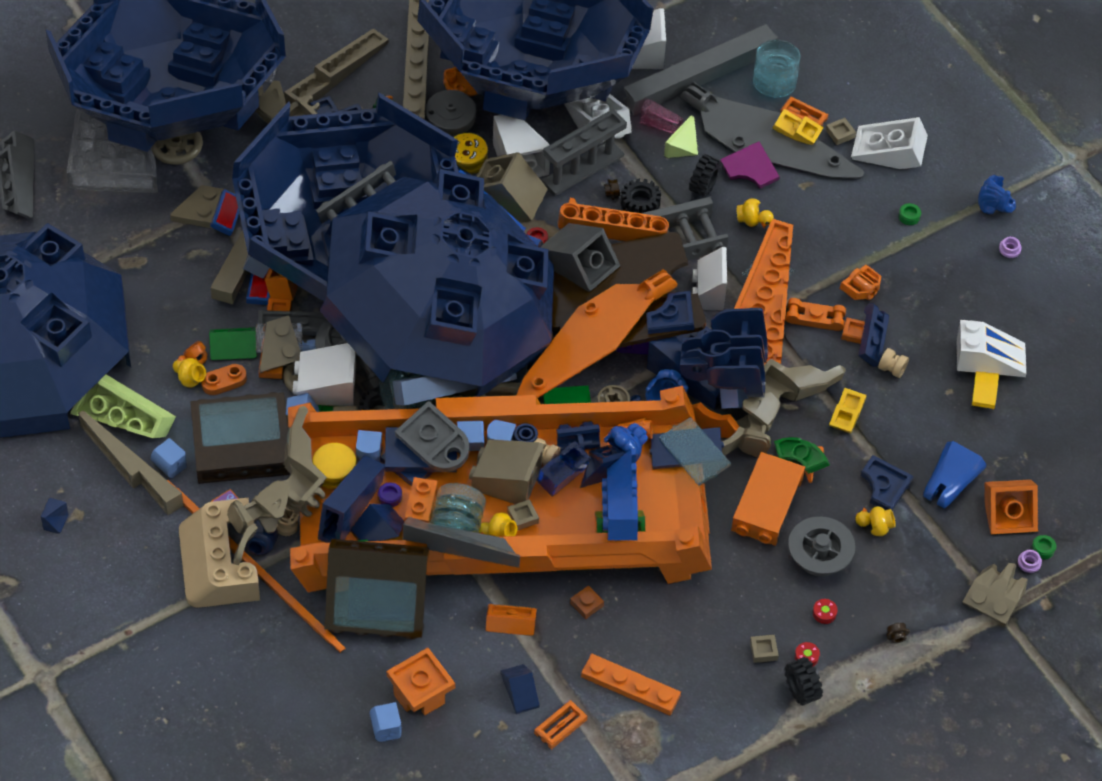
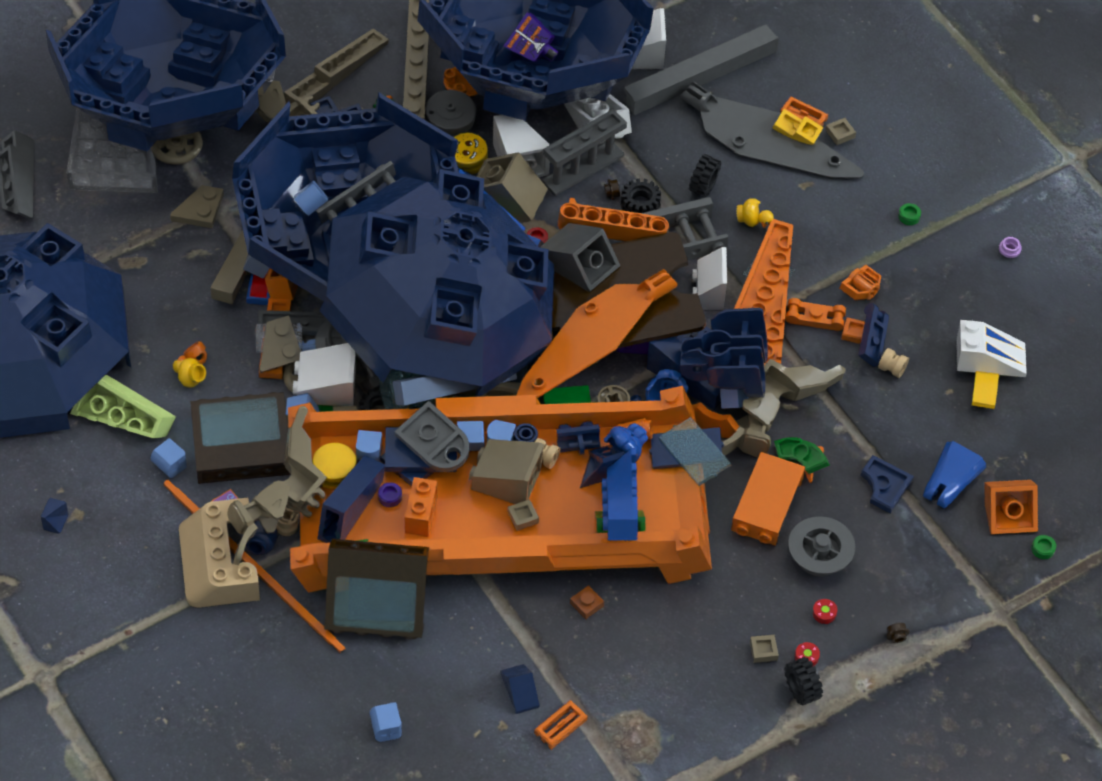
dark tan slope [78,410,184,515] -> none
orange plate [201,364,247,395] -> none
green panel [209,327,257,360] -> none
tile [210,189,239,236] -> none
dark blue slope [351,504,404,541] -> none
orange panel [387,648,455,715] -> none
dark grey wedge [403,517,520,568] -> none
clear light blue wheel [429,483,486,533] -> none
yellow animal [477,512,517,537] -> none
orange slope [486,604,537,636] -> none
clear blue brick [536,441,591,497] -> none
orange plate [581,654,681,716] -> none
clear pink slope [640,98,683,134] -> none
dark blue tile [646,291,695,334] -> none
yellowish green slope [664,116,698,158] -> none
magenta tile [720,141,779,189] -> none
clear light blue wheel [753,39,801,97] -> none
yellow slope [829,388,866,433] -> none
white slope [851,117,928,169] -> none
yellow animal [855,506,896,536] -> none
dark tan plate [963,563,1028,626] -> none
blue hair [978,175,1016,214] -> none
lavender plate [1017,550,1042,573] -> none
none -> medium blue piece [294,180,328,216]
none -> dark purple torso [504,12,559,62]

